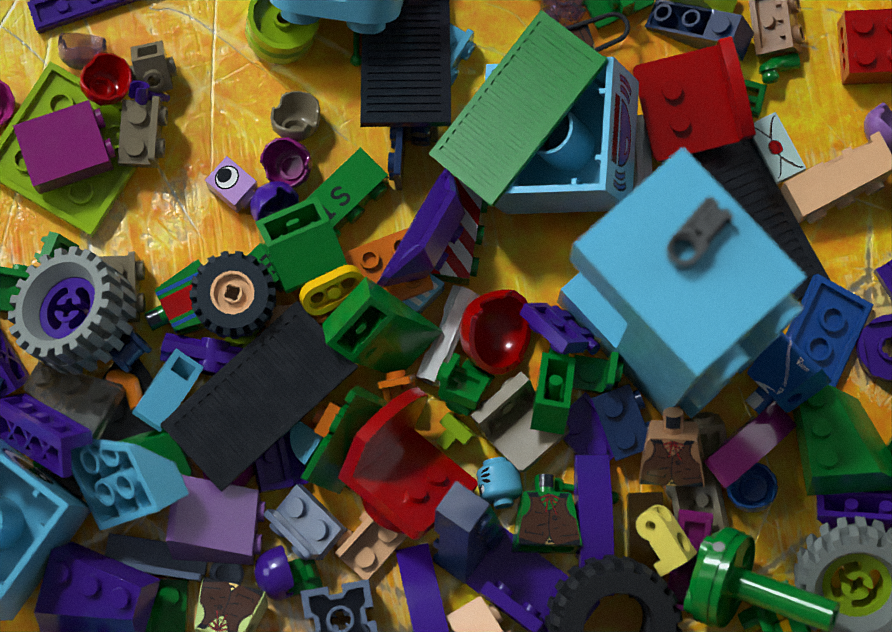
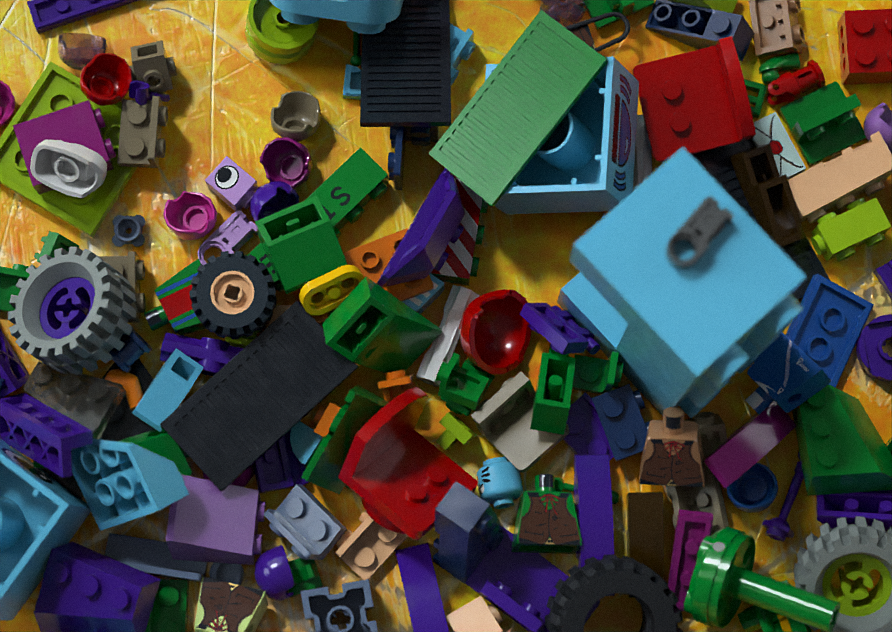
light yellow leg [636,505,697,577] -> none
none -> white piece [30,139,107,198]
none -> sand blue plate [112,215,146,247]
none -> dark pink hair [163,191,217,241]
none -> lavender piece [198,210,258,266]
none -> medium azure tile [343,64,361,100]
none -> dark brown slope [730,144,805,248]
none -> dark purple piece [762,452,804,542]
none -> red piece [766,60,826,106]
none -> green bracket [780,81,866,165]
none -> lime brick [811,198,892,262]

